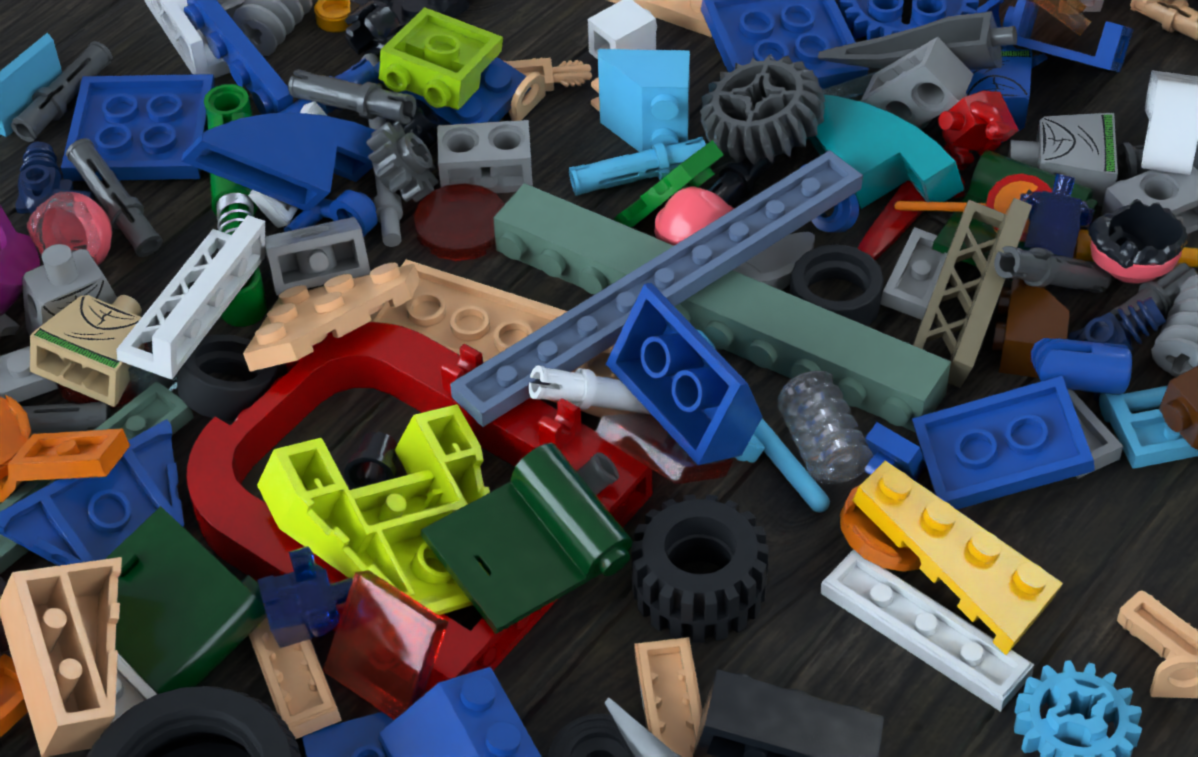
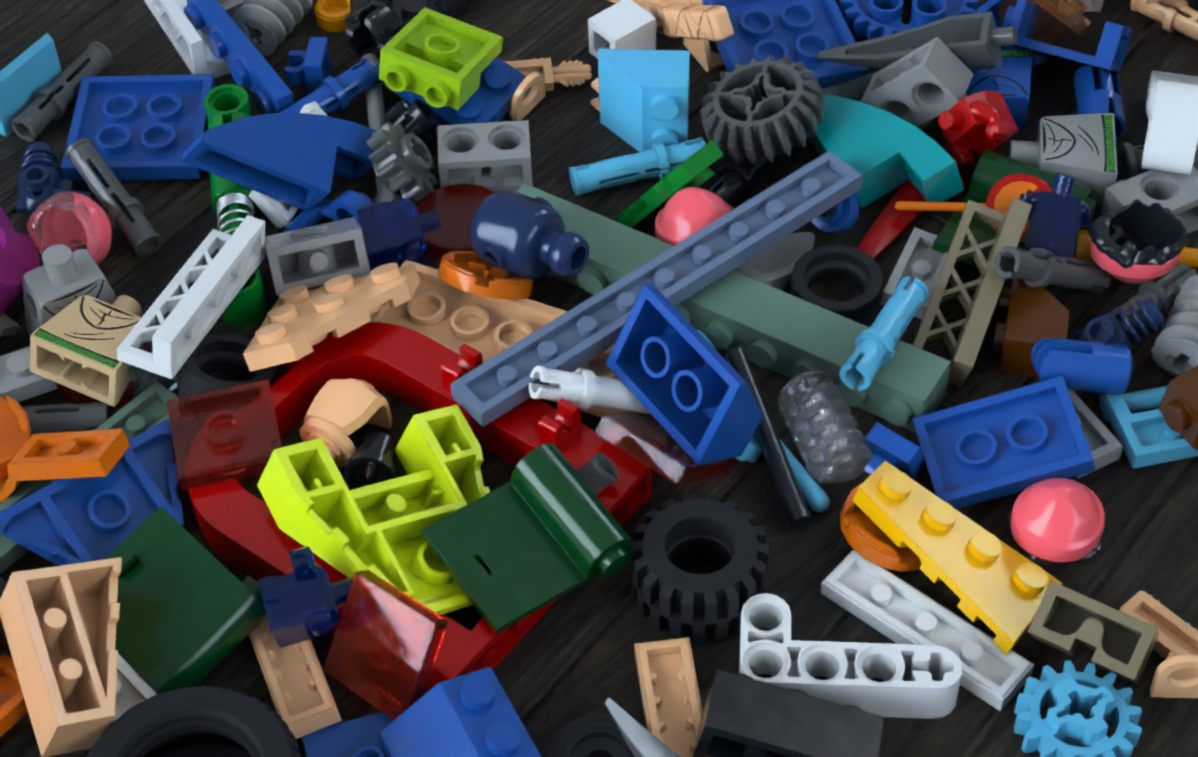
dark grey pin [288,69,416,124] -> none
none -> clear red tile [167,380,282,490]
none -> blue tile [284,37,333,94]
none -> light nougat piece [299,378,392,467]
none -> clear blue piece [356,199,442,268]
none -> orange tile [438,251,534,300]
none -> dark blue piece [470,190,589,279]
none -> light nougat piece [649,2,734,73]
none -> black bar [725,347,811,528]
none -> white beam [739,593,963,719]
none -> medium azure pin [839,277,929,391]
none -> coral hair [1008,478,1108,569]
none -> dark tan brick [1027,581,1159,685]
none -> blue arm [1073,66,1126,141]

